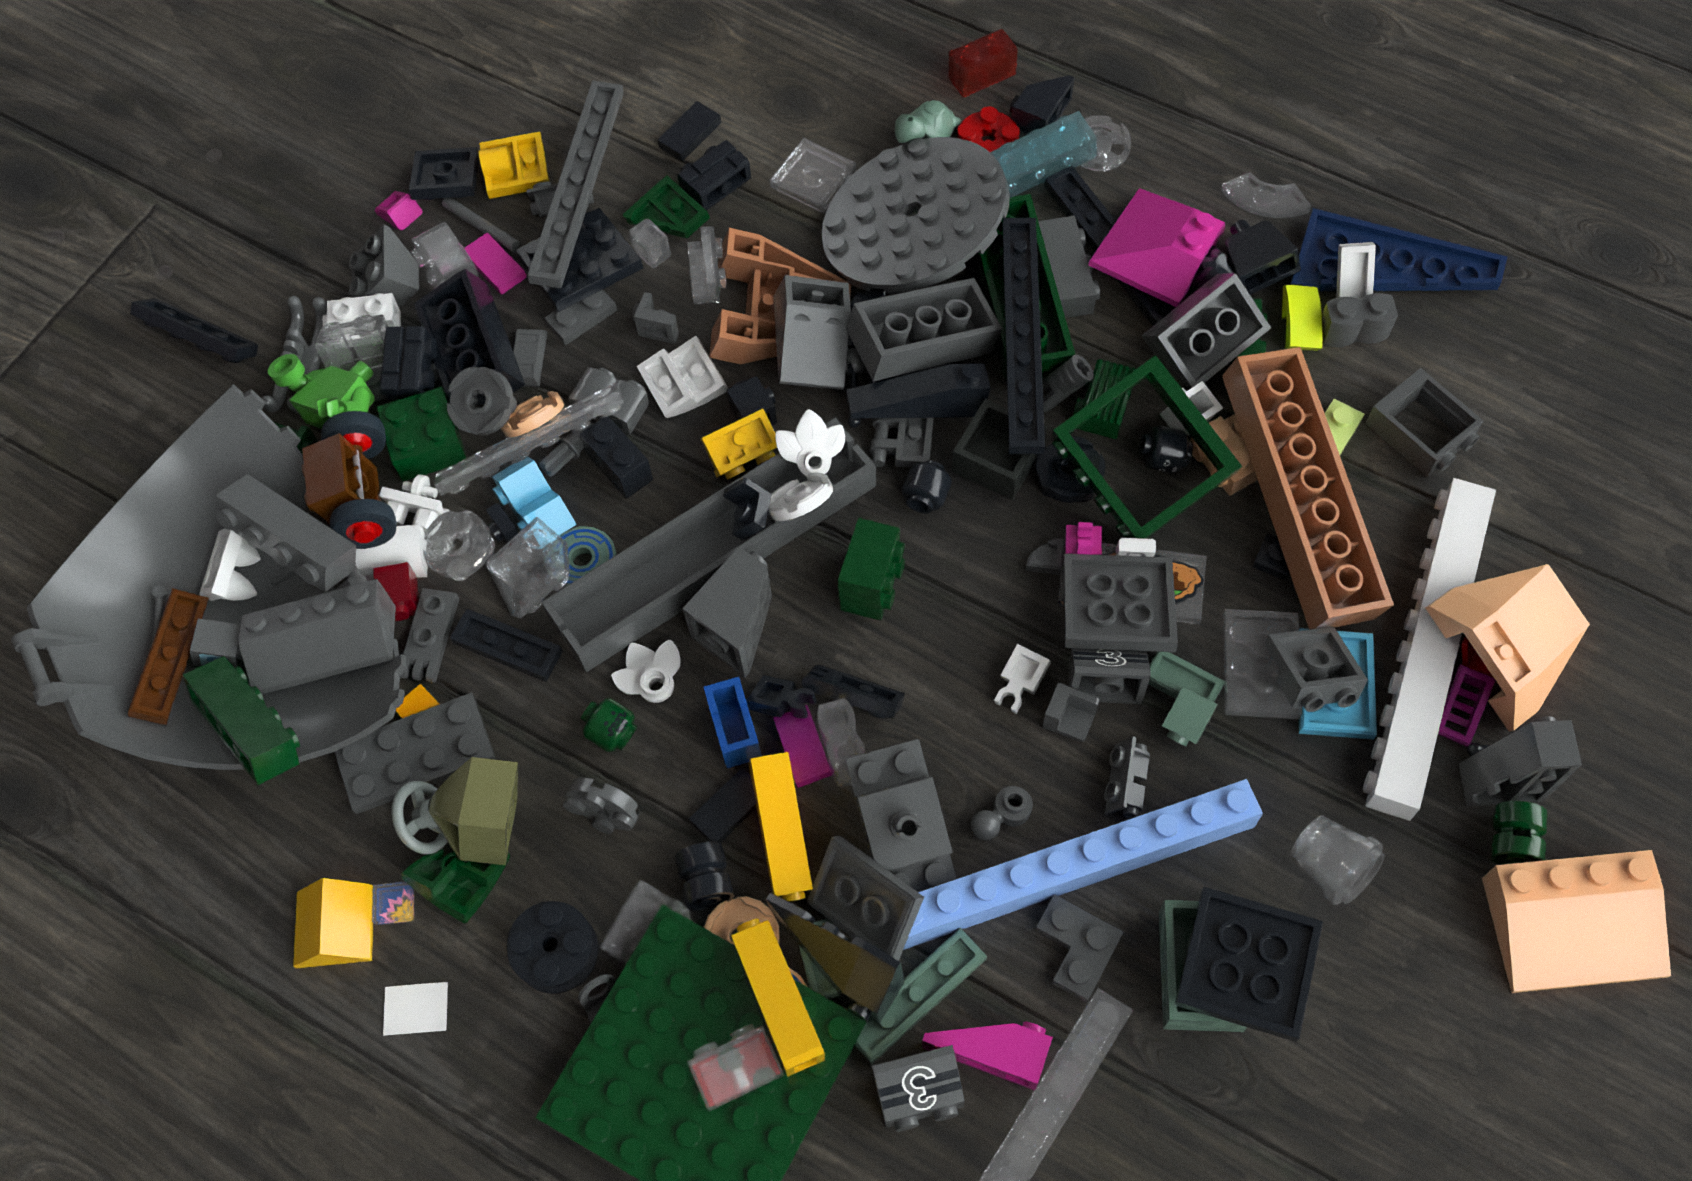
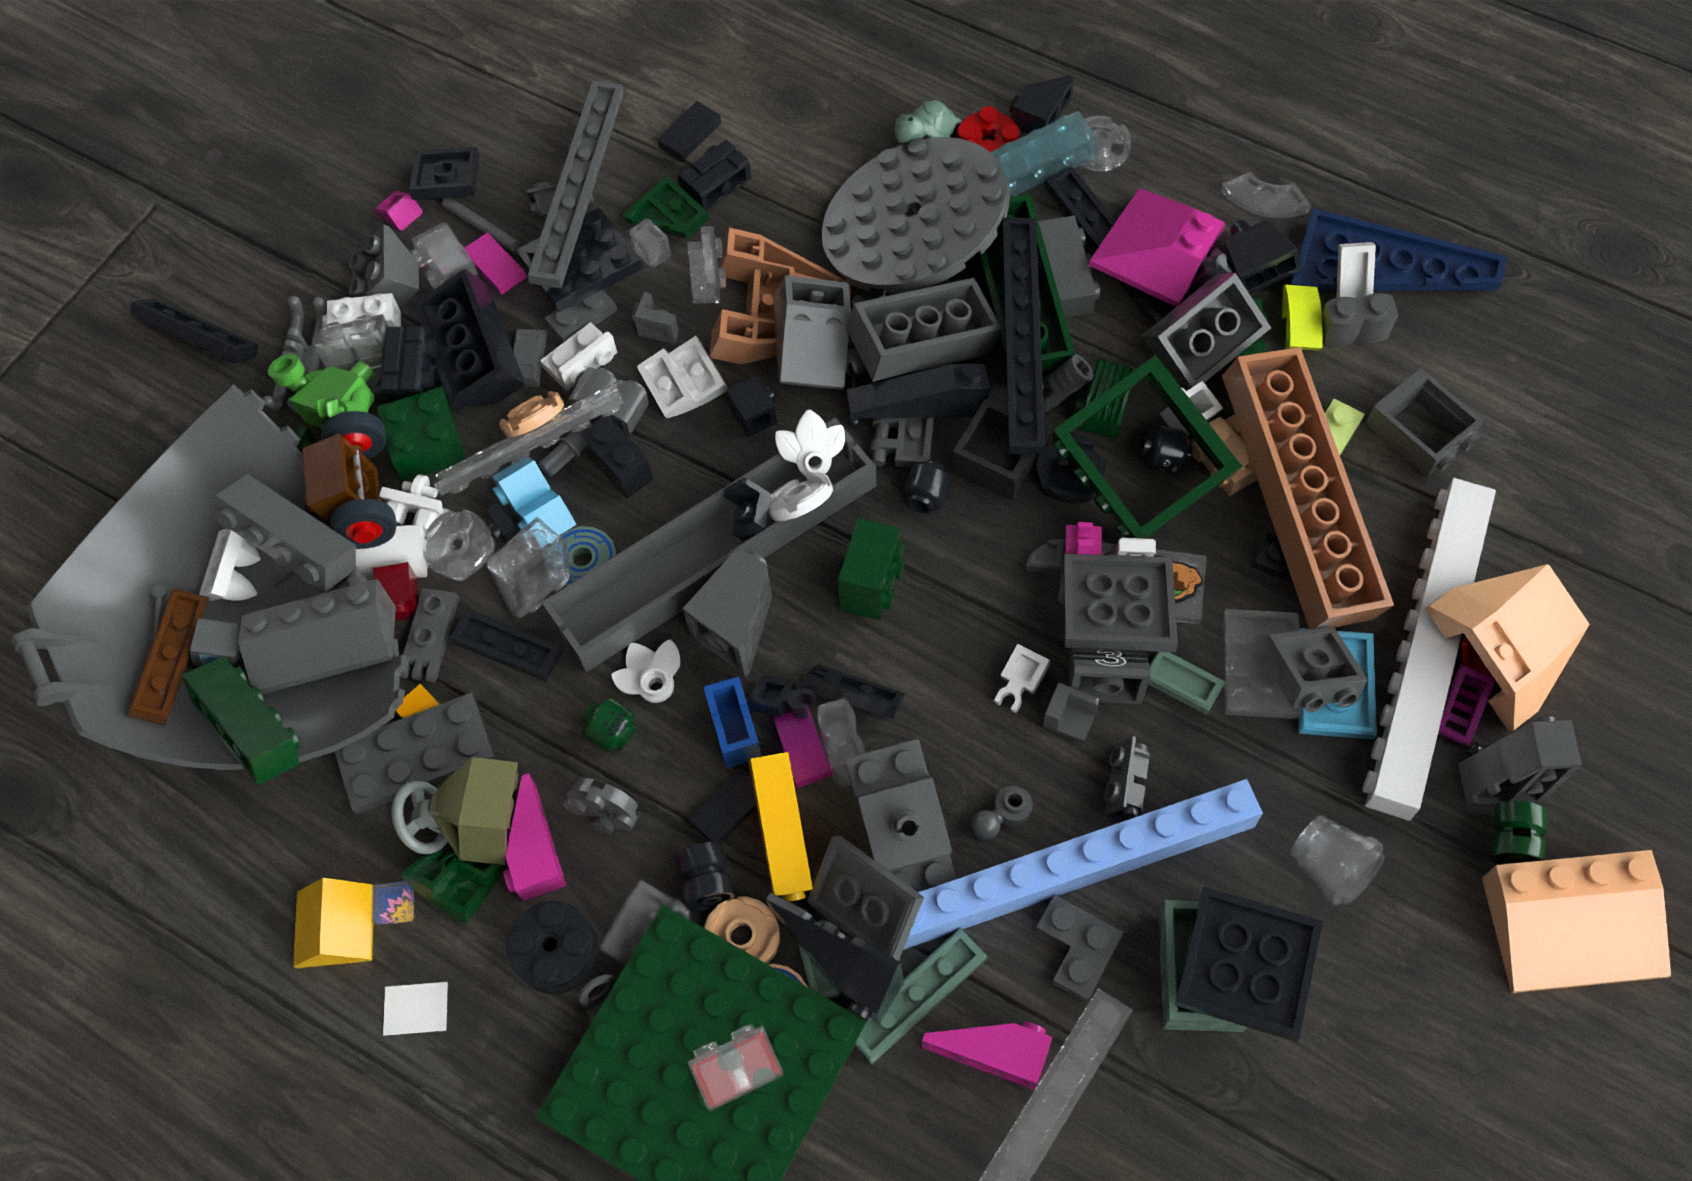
dark grey plate [447,367,517,436] -> none
yellow plate [479,131,550,199] -> none
yellow bracket [701,409,777,480] -> none
yellow slope [731,918,825,1077] -> none
clear tile [770,138,856,213] -> none
dark grey slope [872,1045,965,1132] -> none
clear red brick [948,29,1018,98] -> none
sand green brick [1162,686,1218,746] -> none
none -> dark pink slope [503,773,567,902]
none -> white bracket [540,322,617,391]

